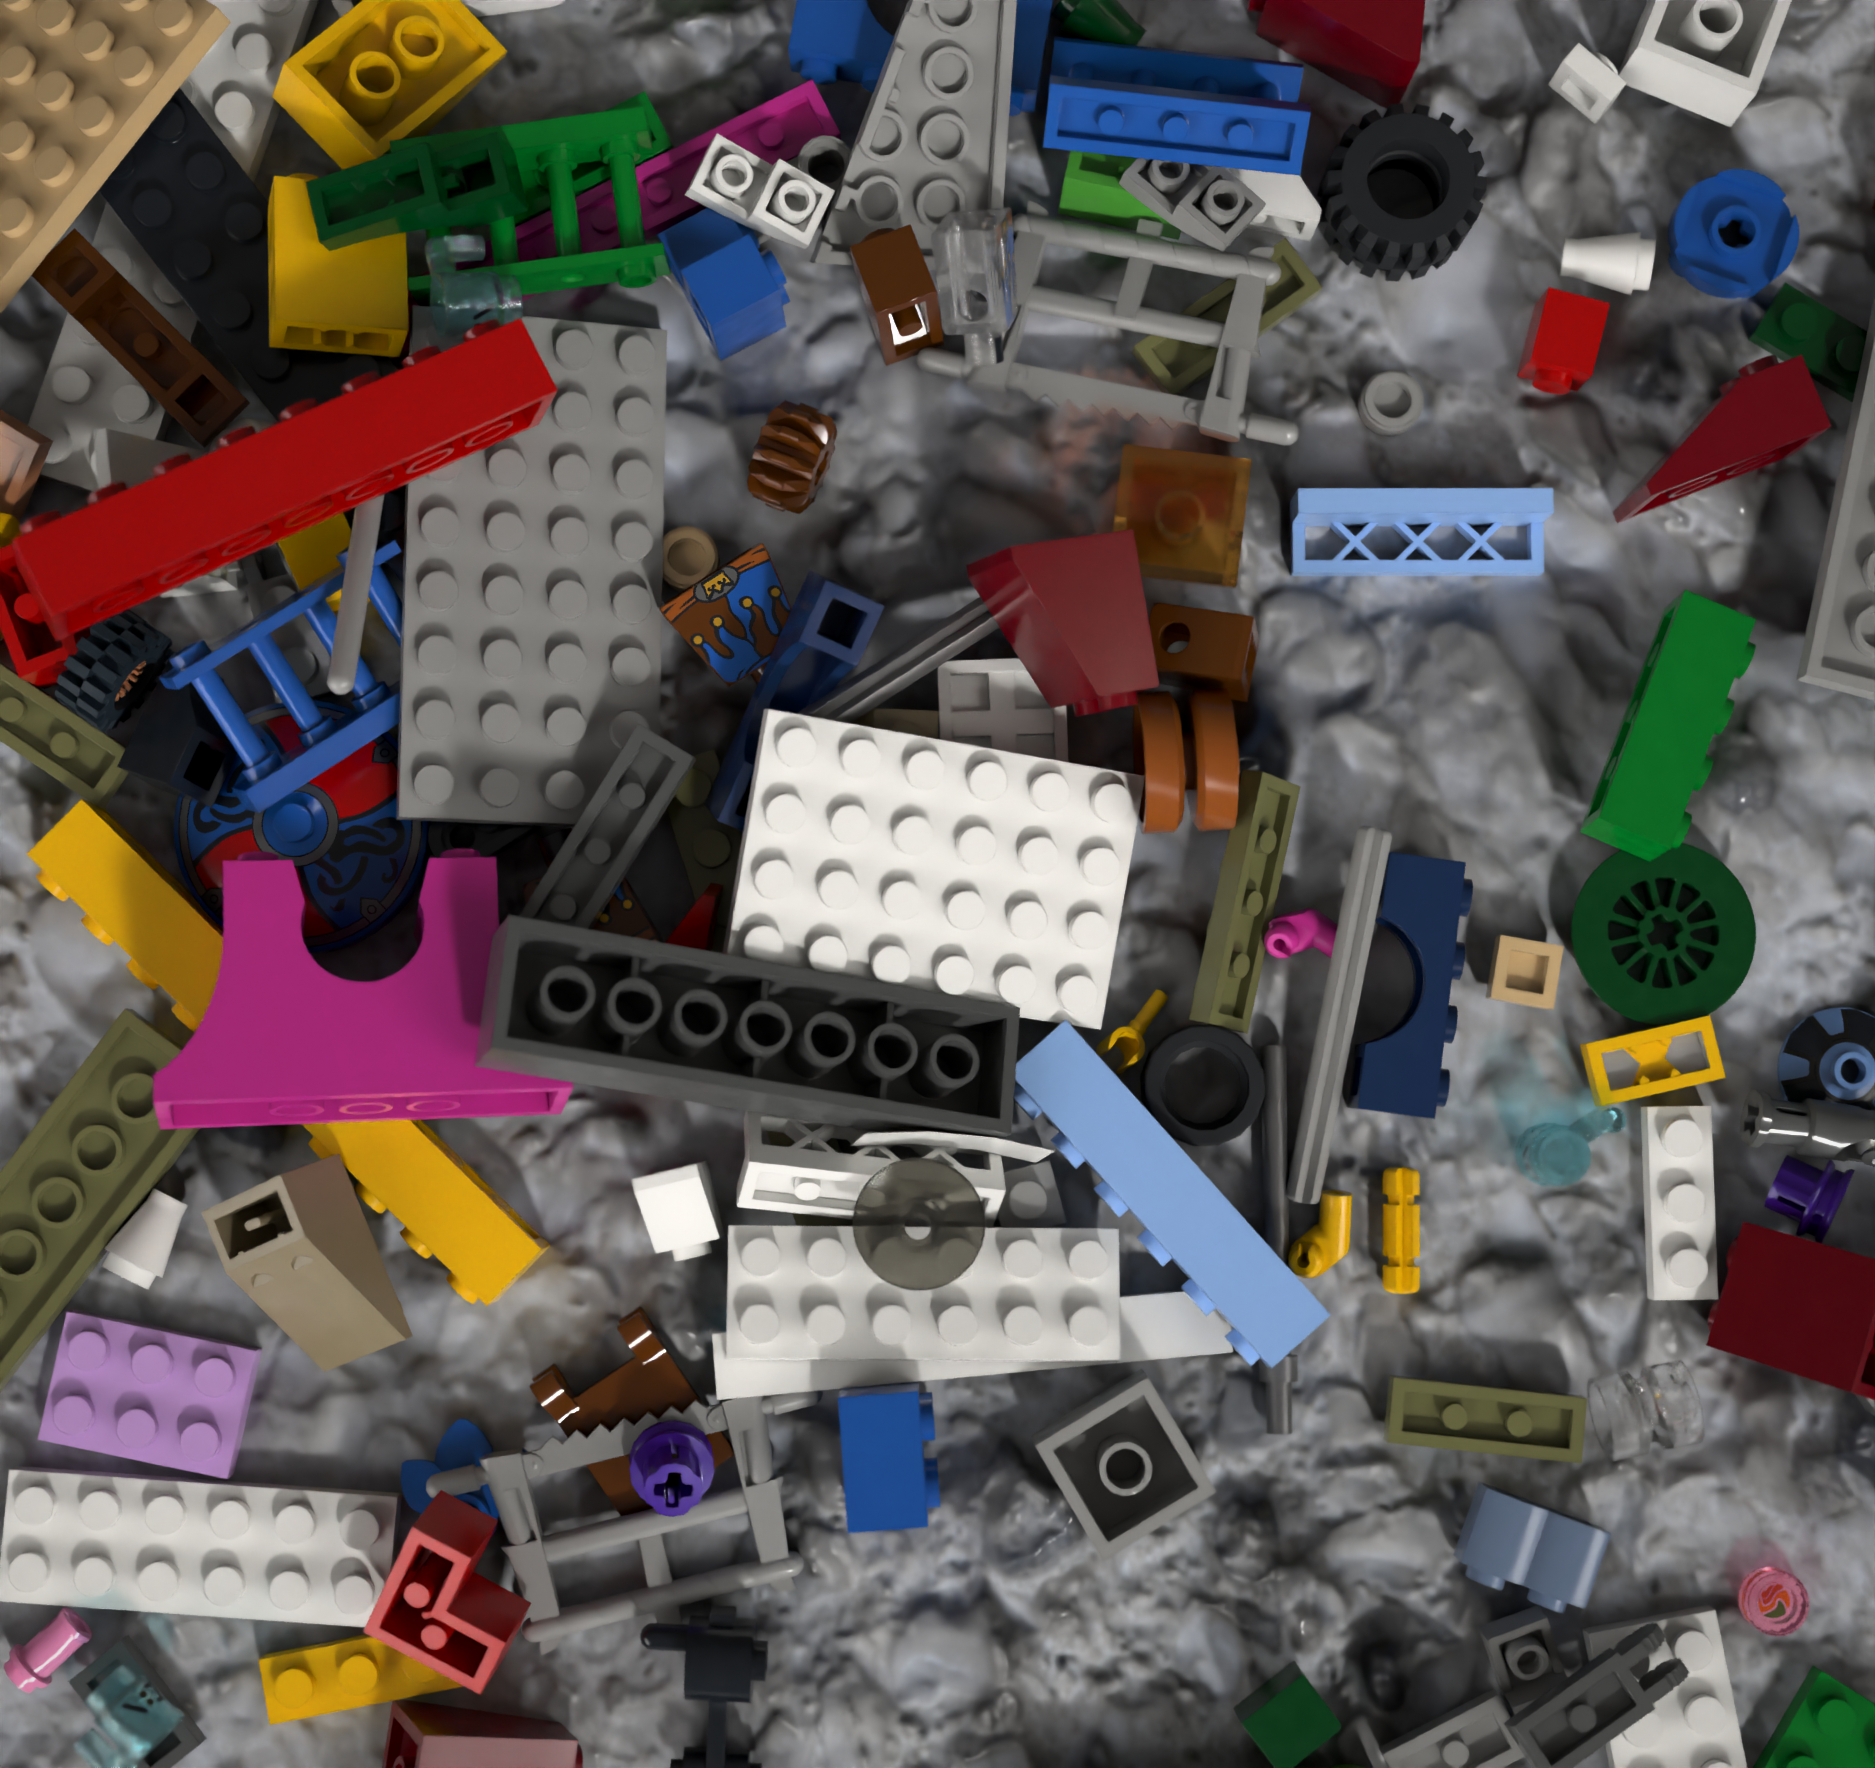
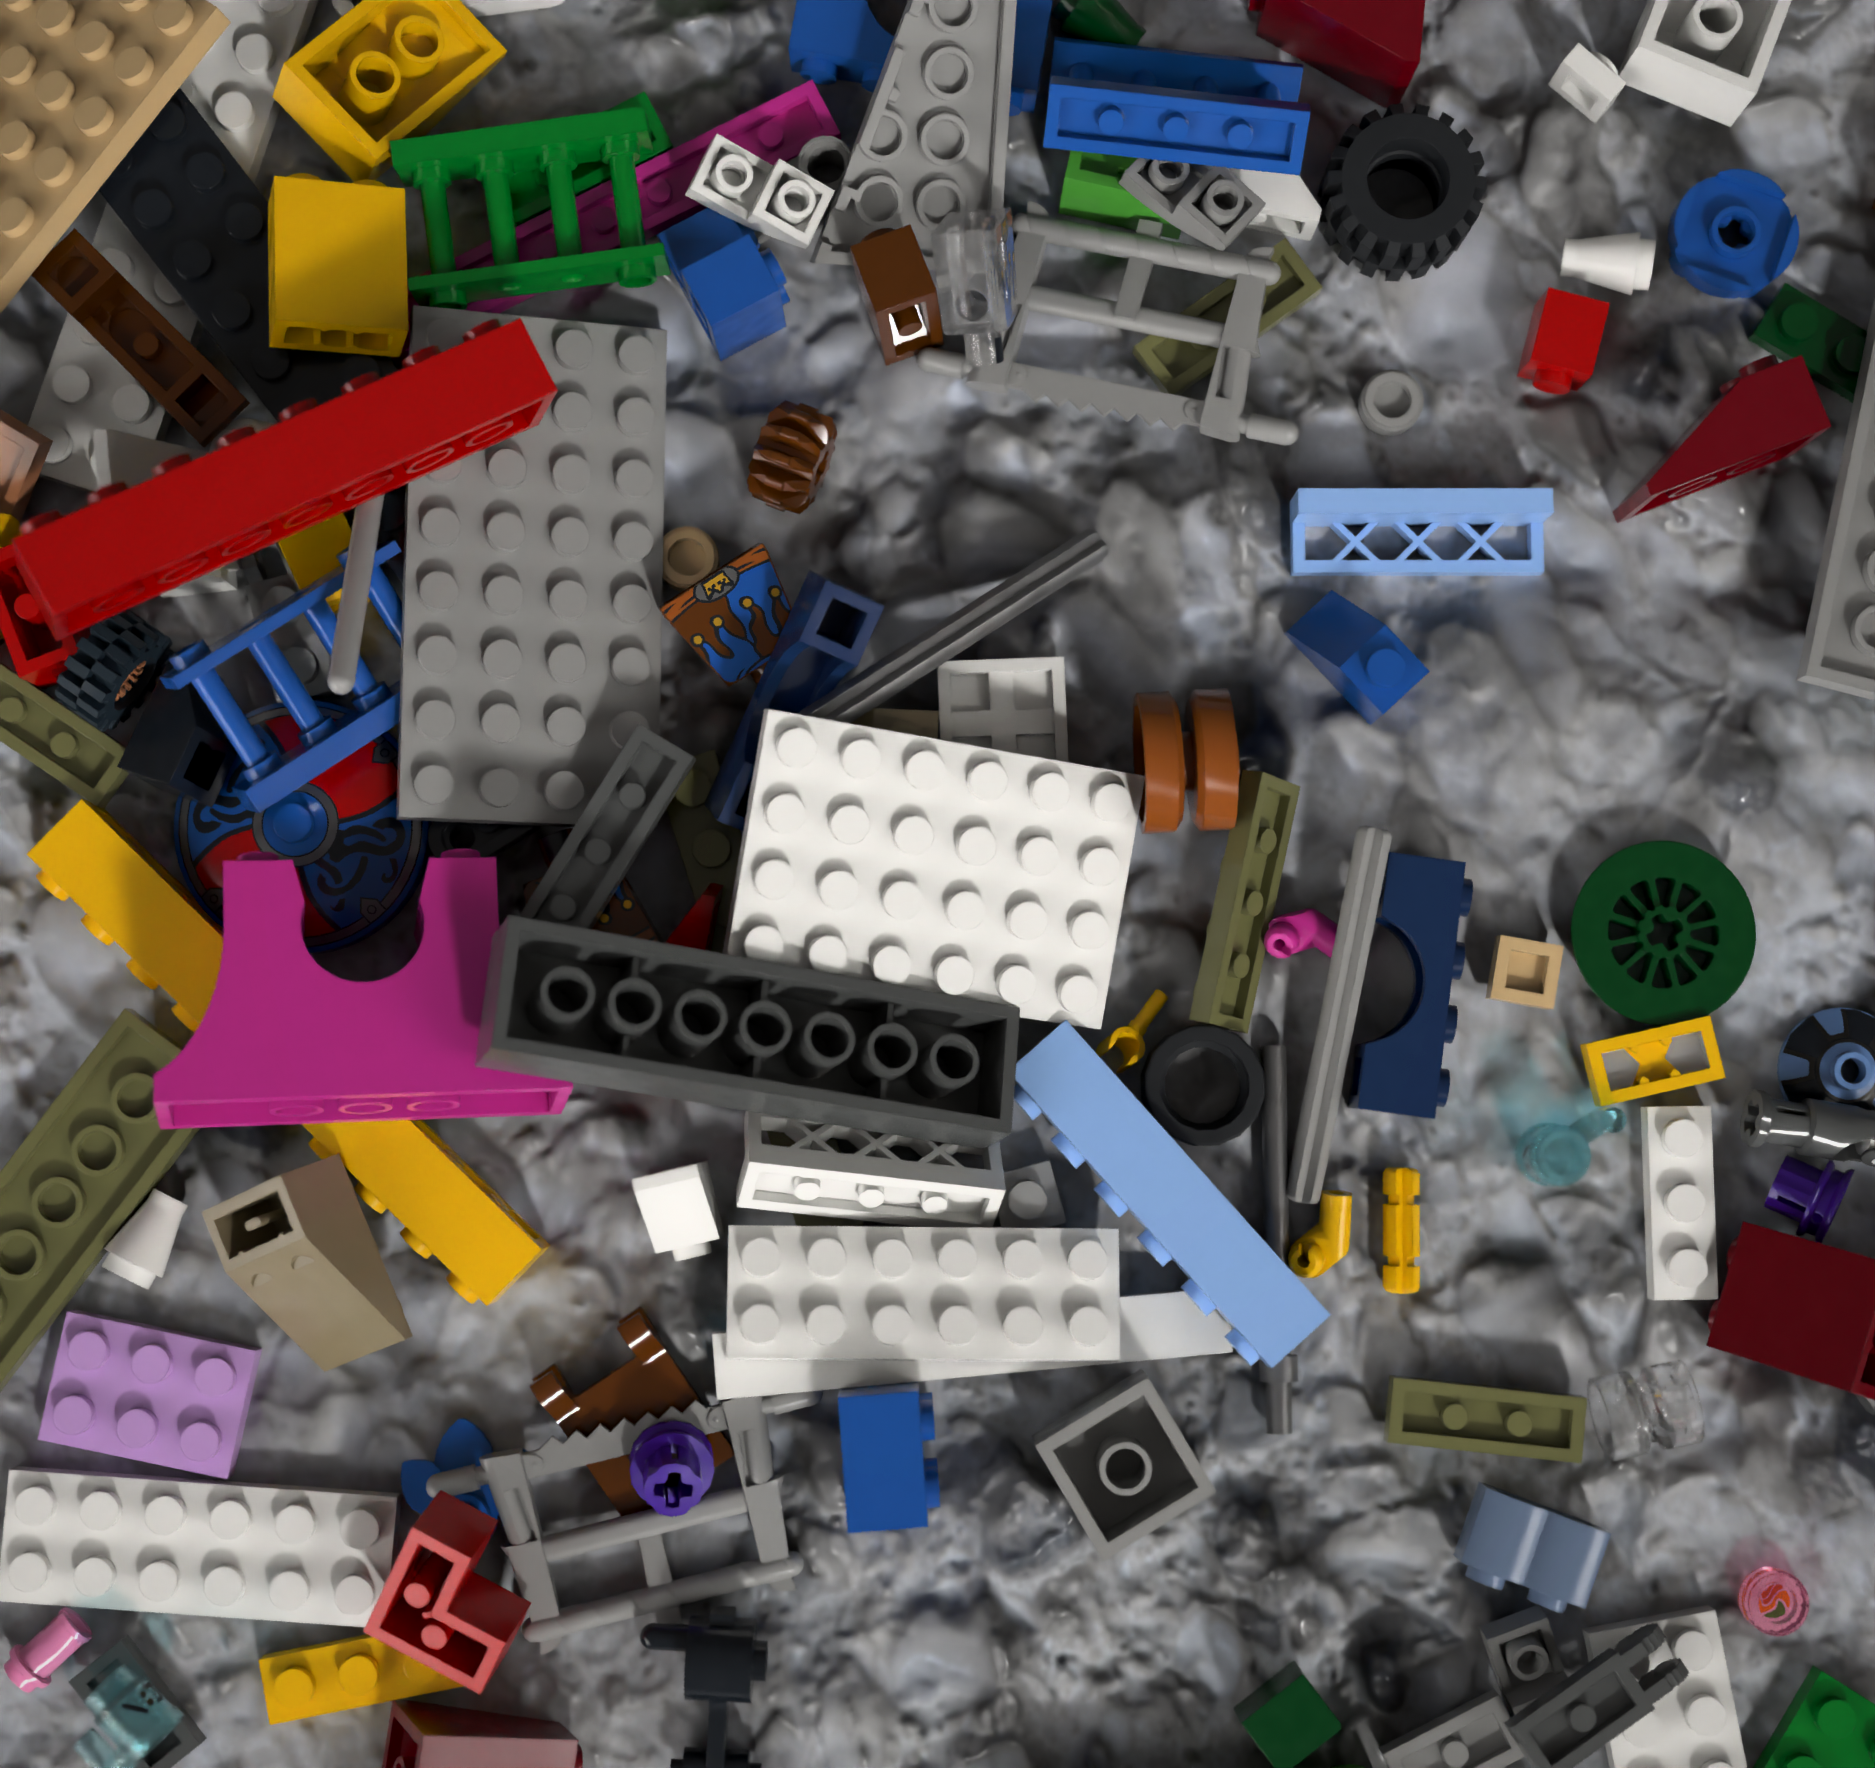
dark green slope [306,132,529,251] -> none
clear light blue piece [425,234,523,338] -> none
white sticker [850,1131,1055,1163] -> none
clear smoke dish [852,1158,985,1291] -> none
dark red slope [966,529,1160,717] -> none
clear orange slope [1111,444,1252,588] -> none
reddish brown torso [1149,603,1260,702] -> none
green brick [1579,590,1756,862] -> none
none -> blue slope [1285,590,1430,725]

